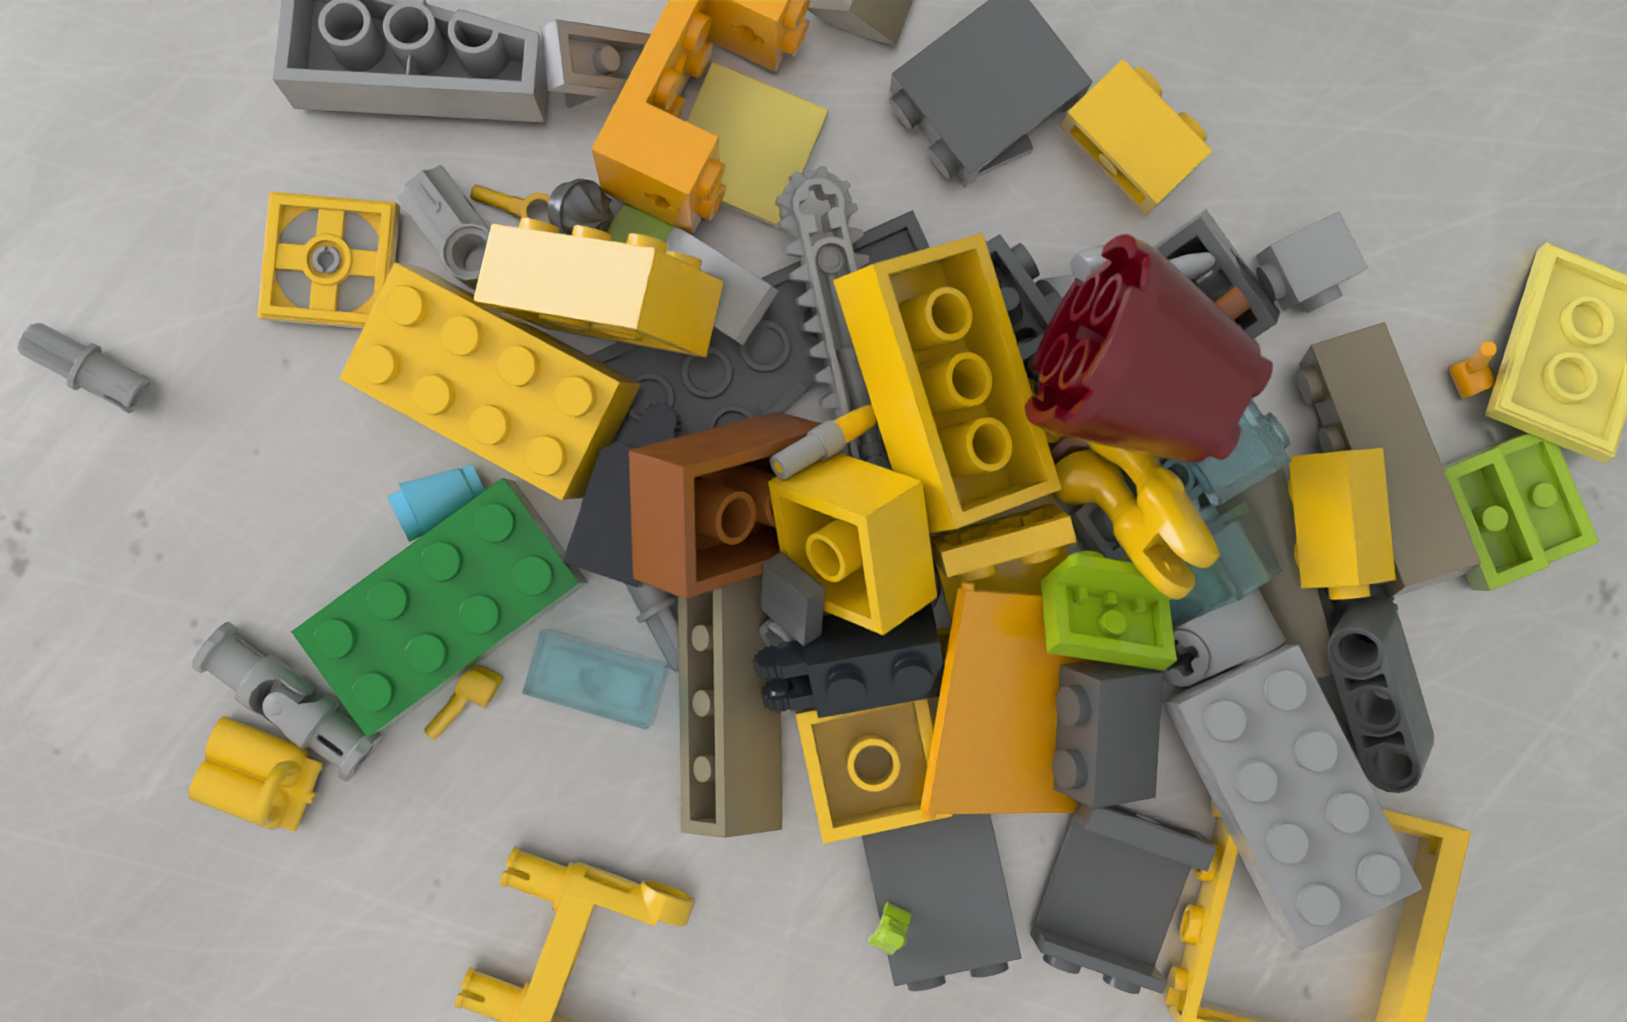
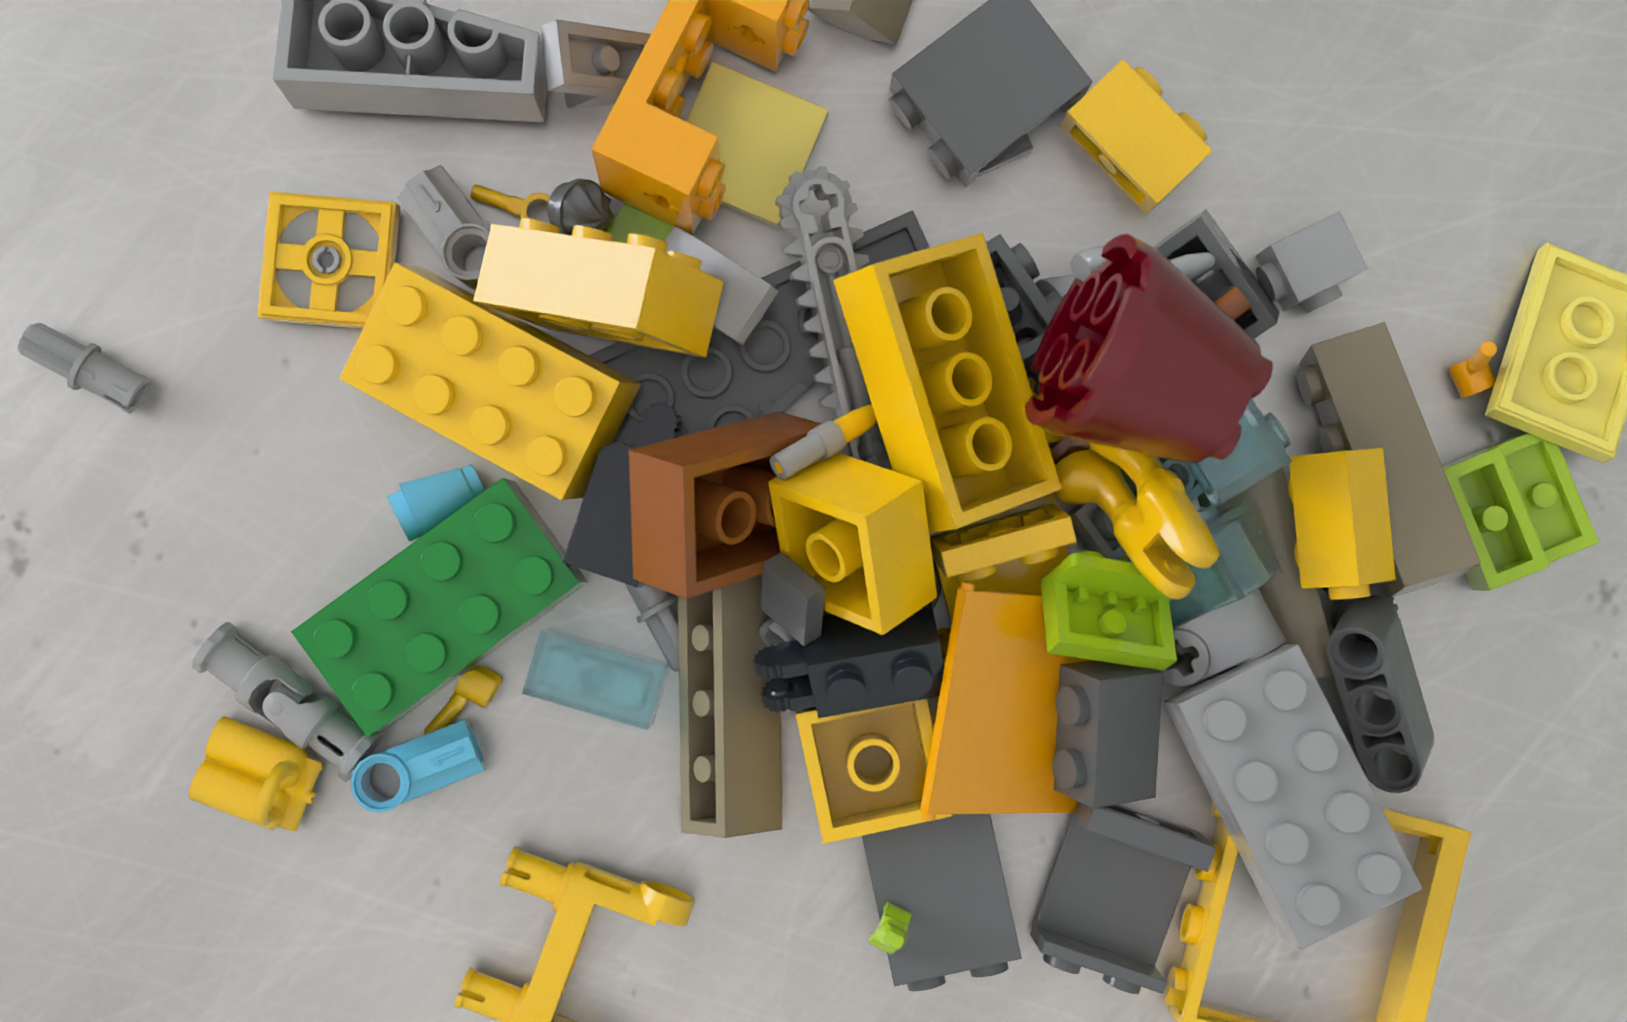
none -> medium azure piece [350,718,486,813]

